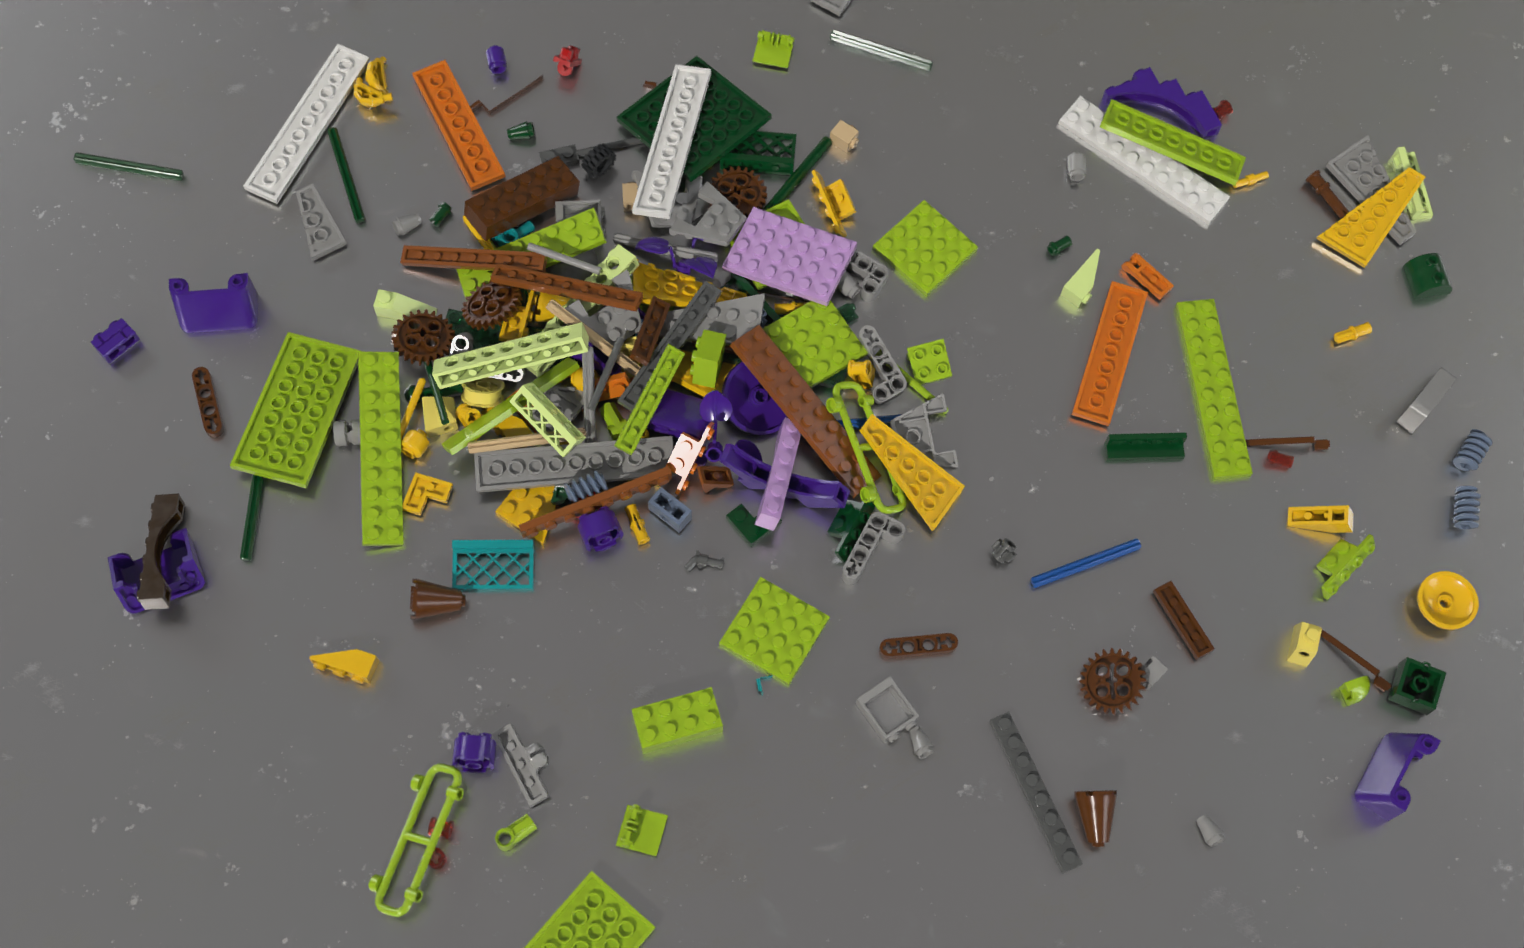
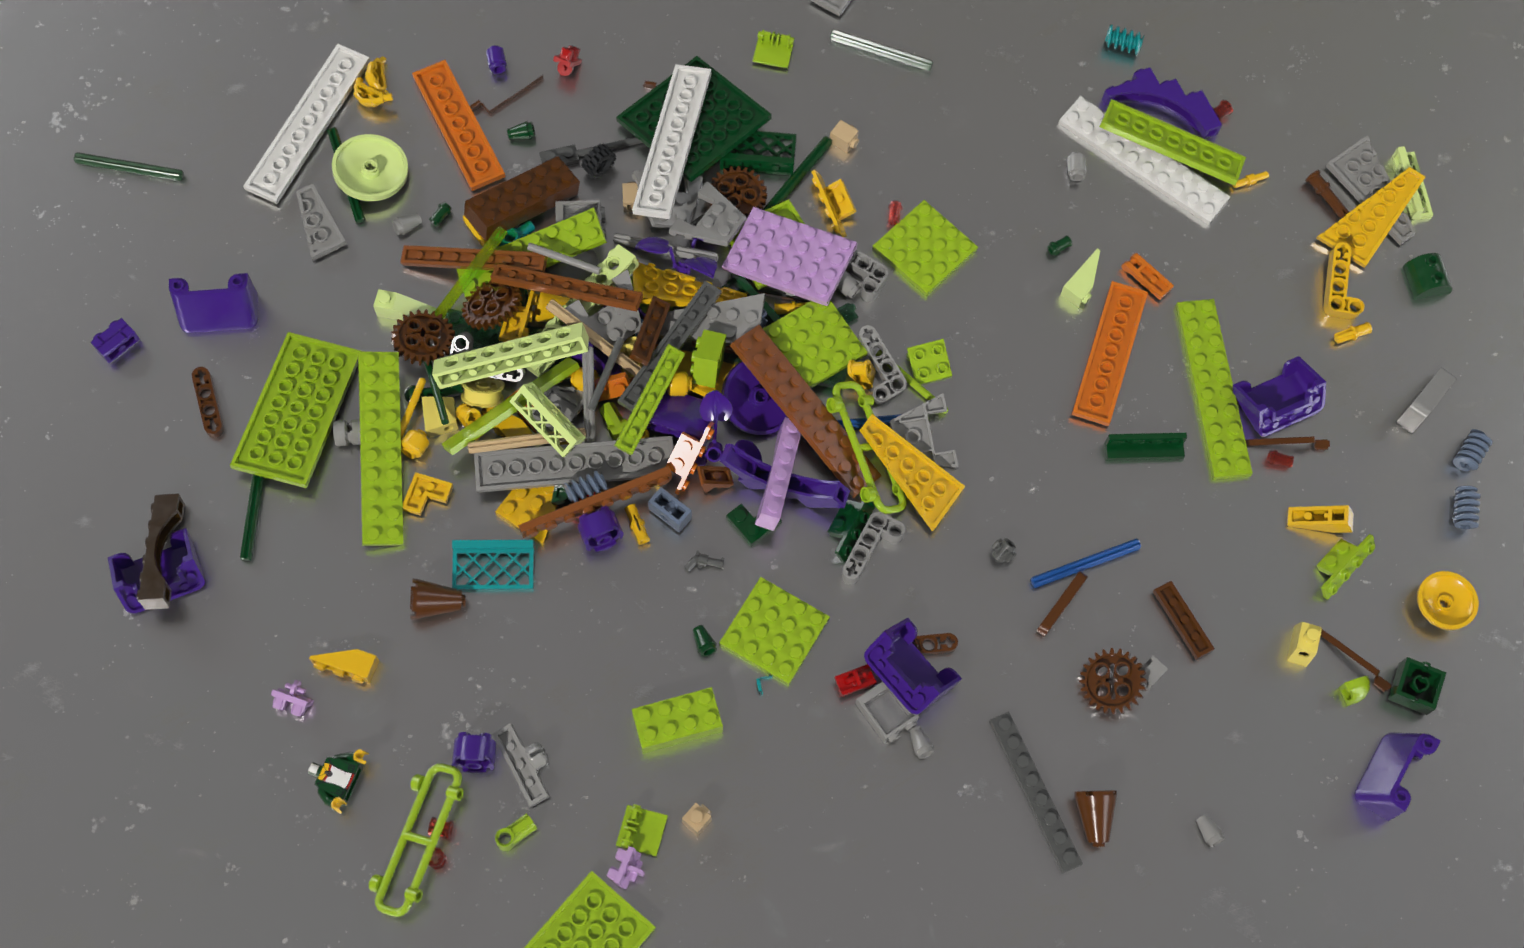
none -> lavender hips [271,680,314,717]
none -> torso [308,749,369,814]
none -> yellowish green dish [332,134,408,201]
none -> clear neon green axle [435,226,507,318]
none -> lavender hips [607,846,645,890]
none -> yellow head [666,371,692,396]
none -> tan brick [682,803,712,837]
none -> dark green cone [693,625,717,657]
none -> red hips [834,664,877,697]
none -> dark purple windscreen [864,618,962,714]
none -> clear red pin [888,201,903,226]
none -> reddish brown beam [1036,571,1088,637]
none -> teal piece [1104,24,1144,55]
none -> dark purple windscreen [1233,356,1326,437]
none -> yellow beam [1323,242,1365,320]

